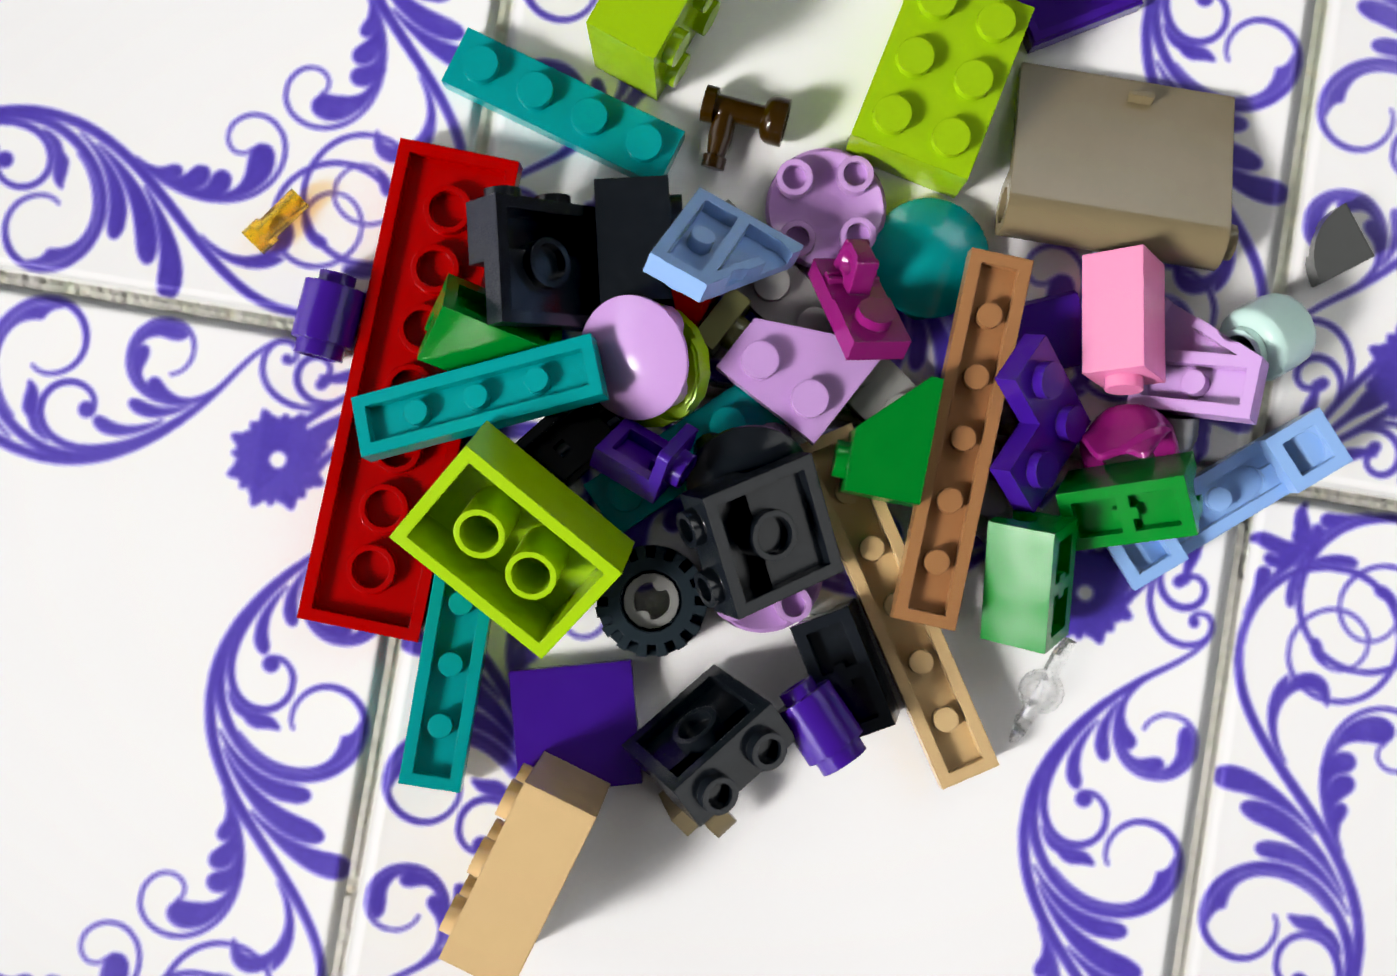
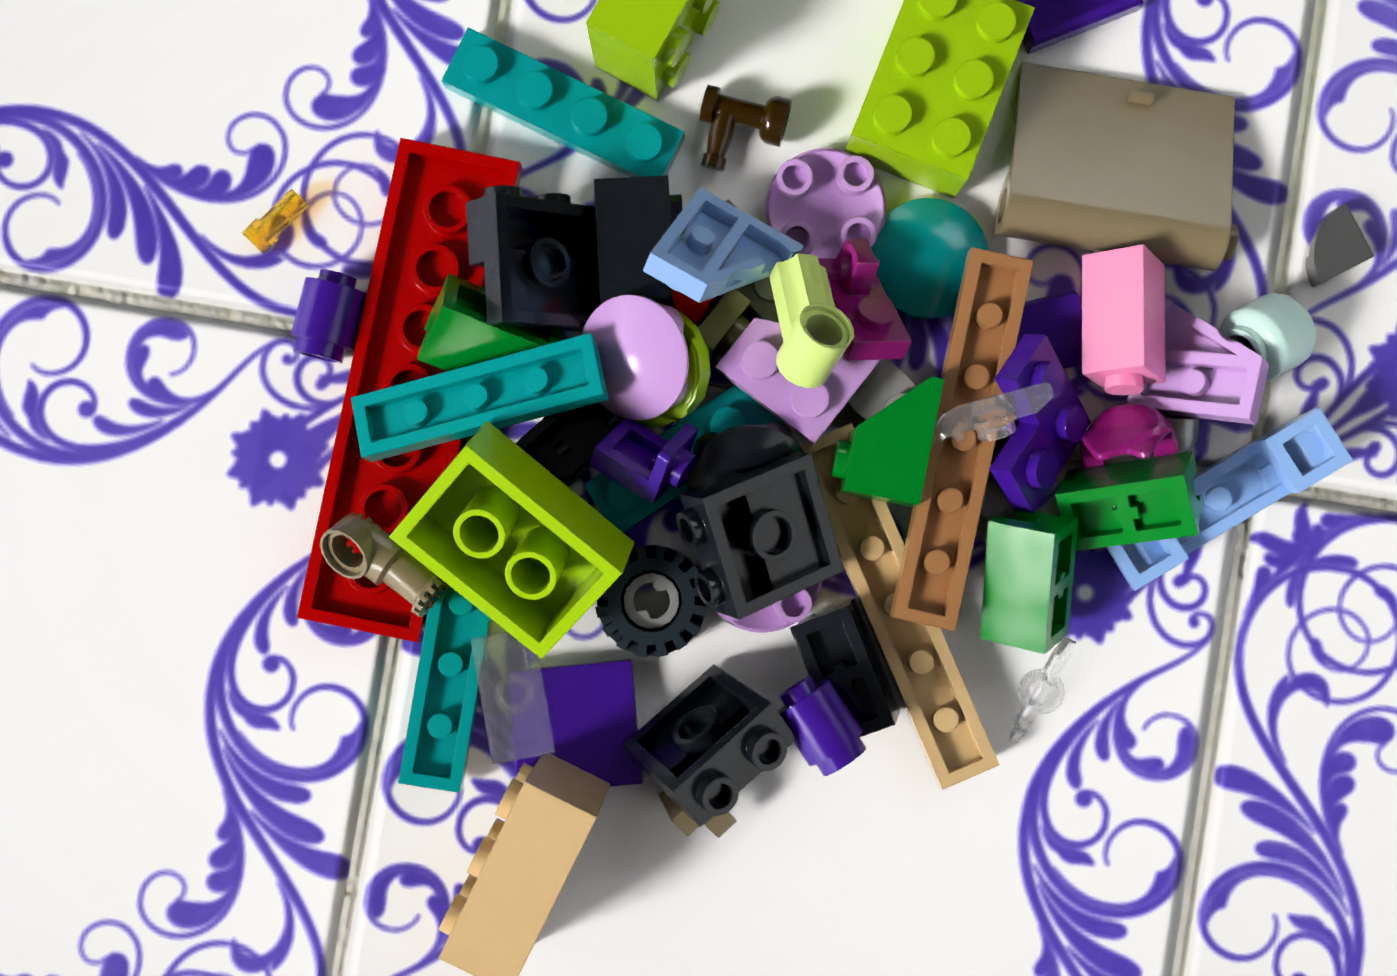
none -> dark tan connector [320,512,449,617]
none -> clear plate [471,632,556,764]
none -> yellowish green piece [769,253,854,388]
none -> clear piece [933,382,1054,444]

